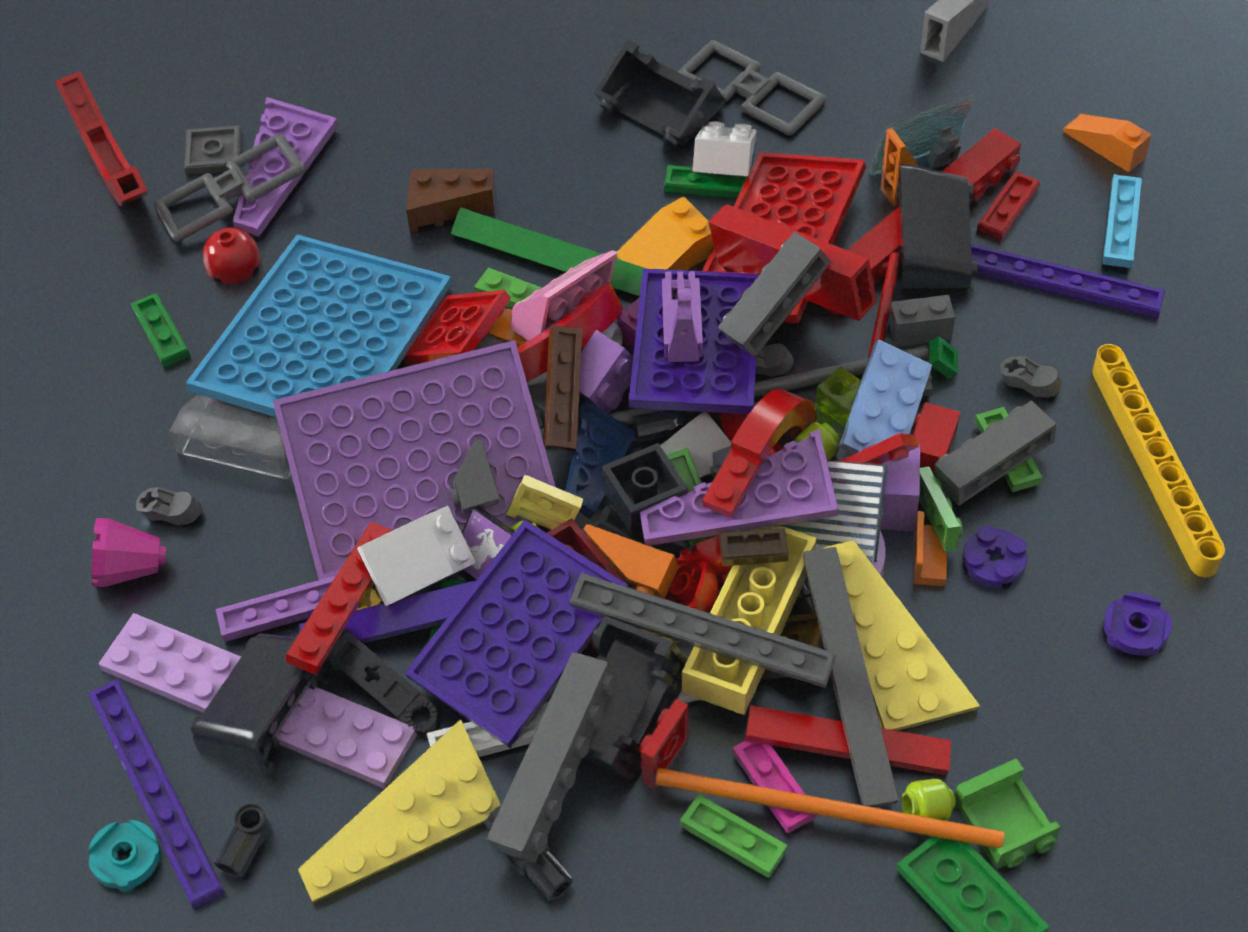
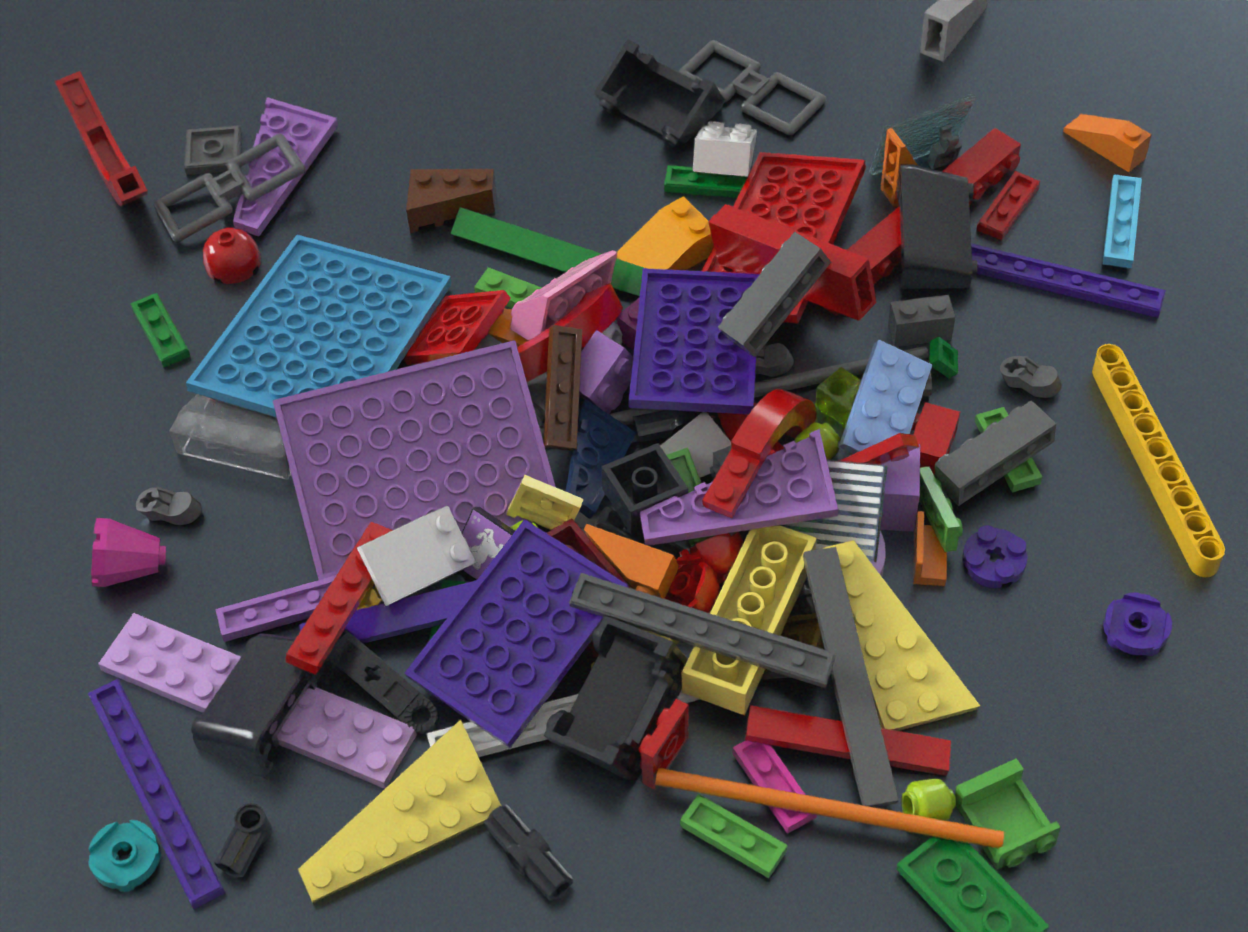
dark grey slope [449,439,500,514] -> none
dark grey brick [486,652,619,864] -> none
medium lavender hinge [662,271,703,362] -> none
dark brown plate [720,528,789,566] -> none
red bar [868,252,901,357] -> none

